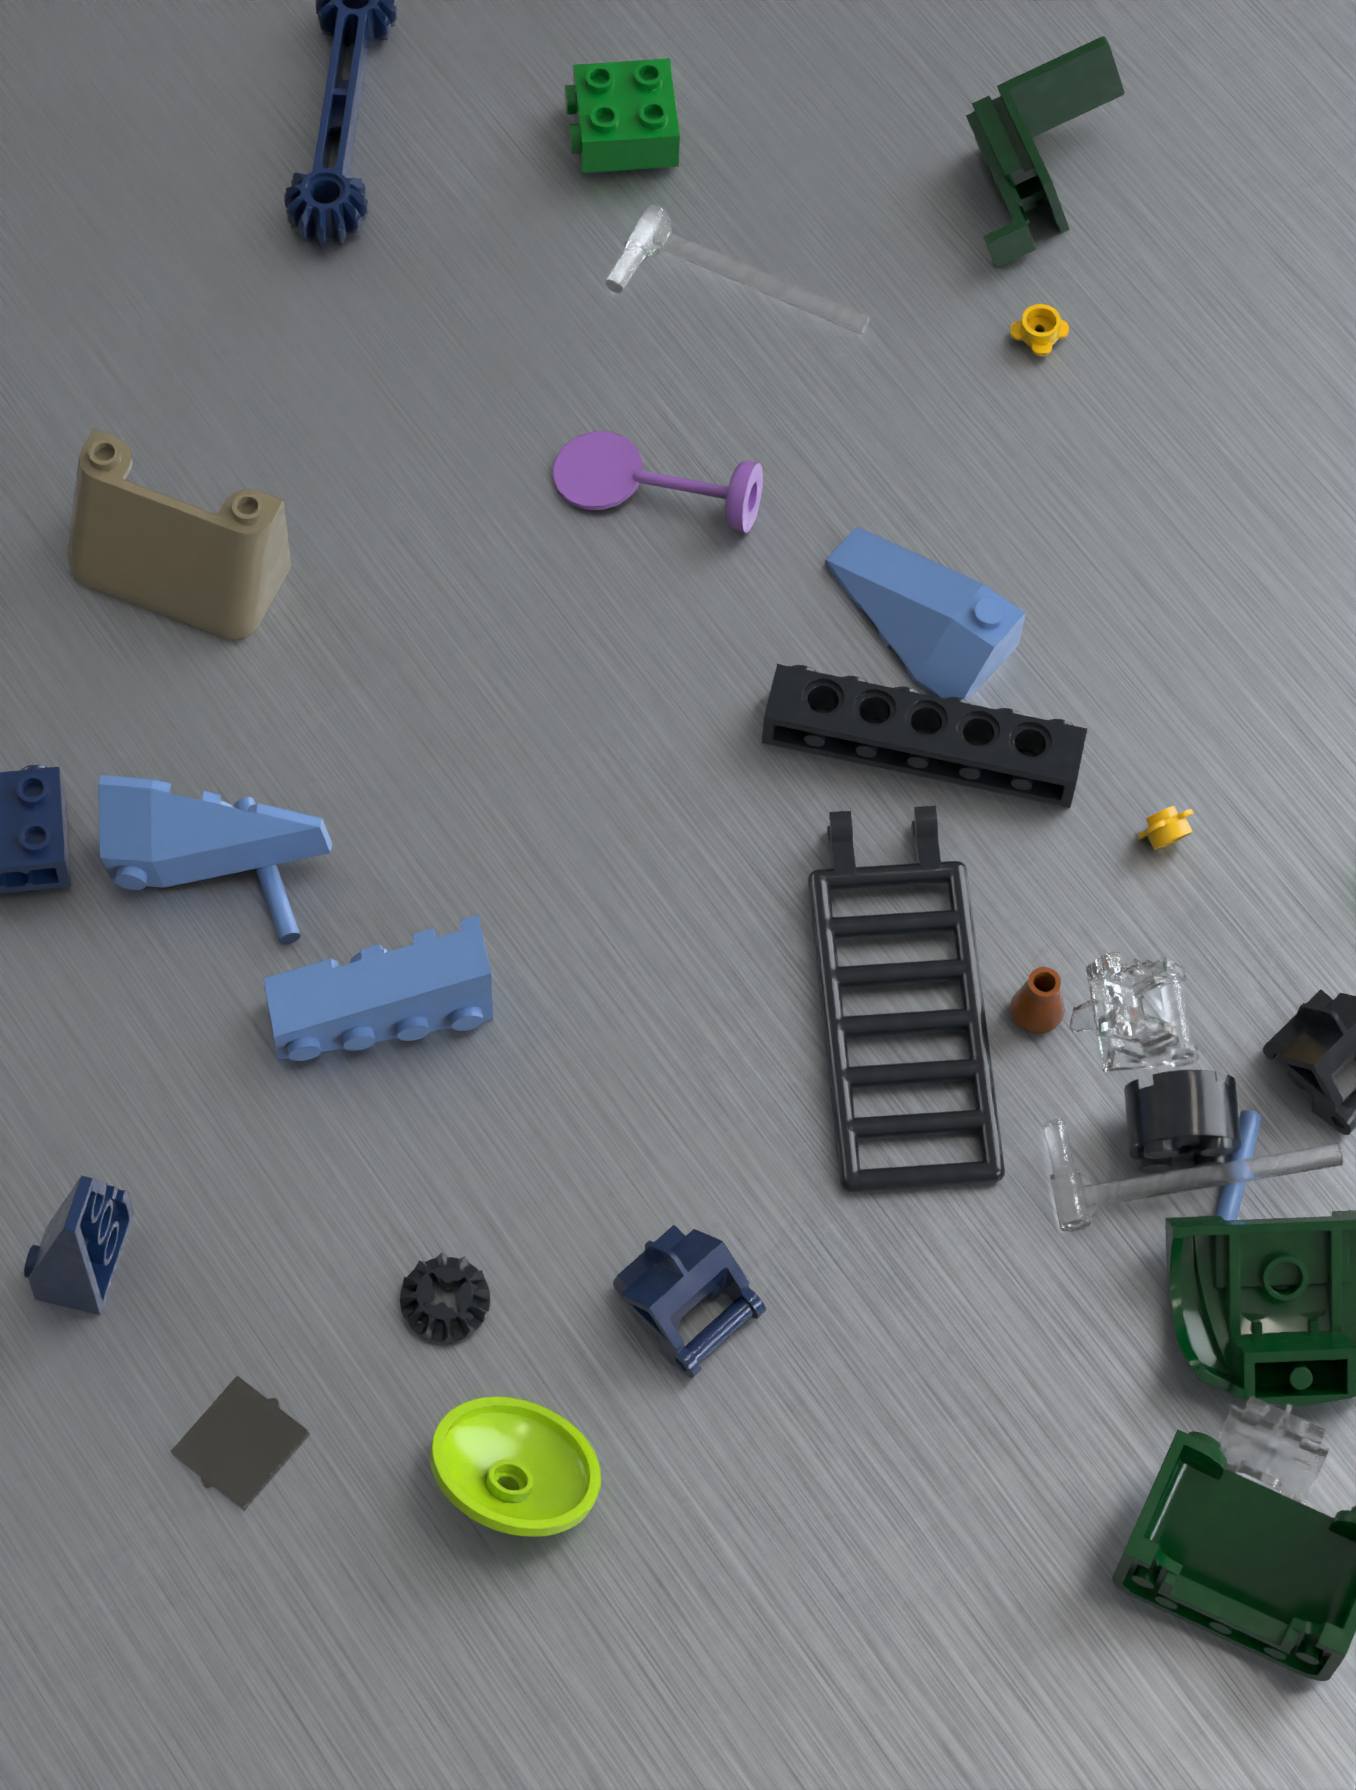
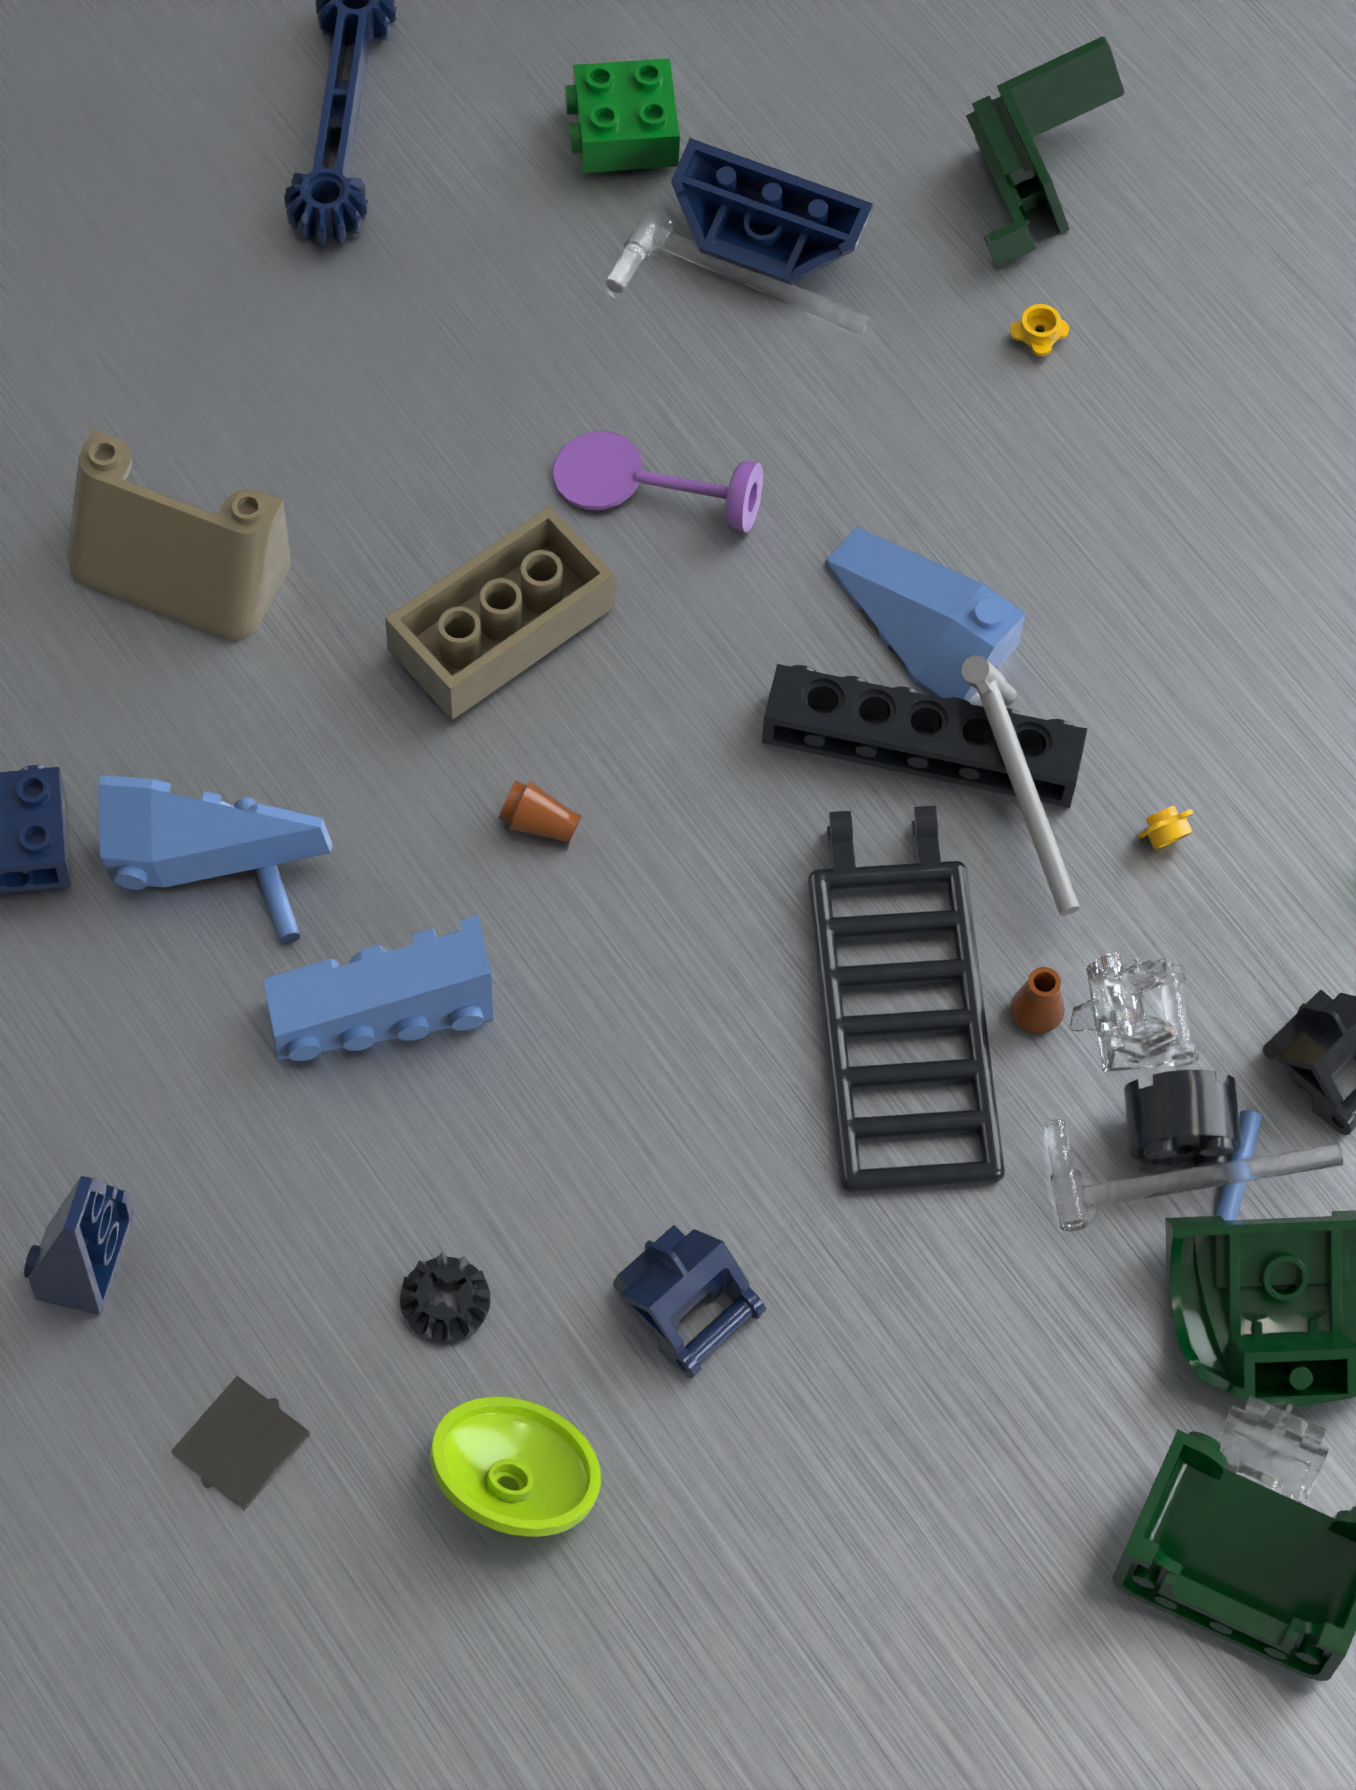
none -> dark tan brick [385,505,615,720]
none -> dark orange cone [498,780,582,844]
none -> dark blue wedge [671,138,873,285]
none -> light grey bar [961,655,1080,916]

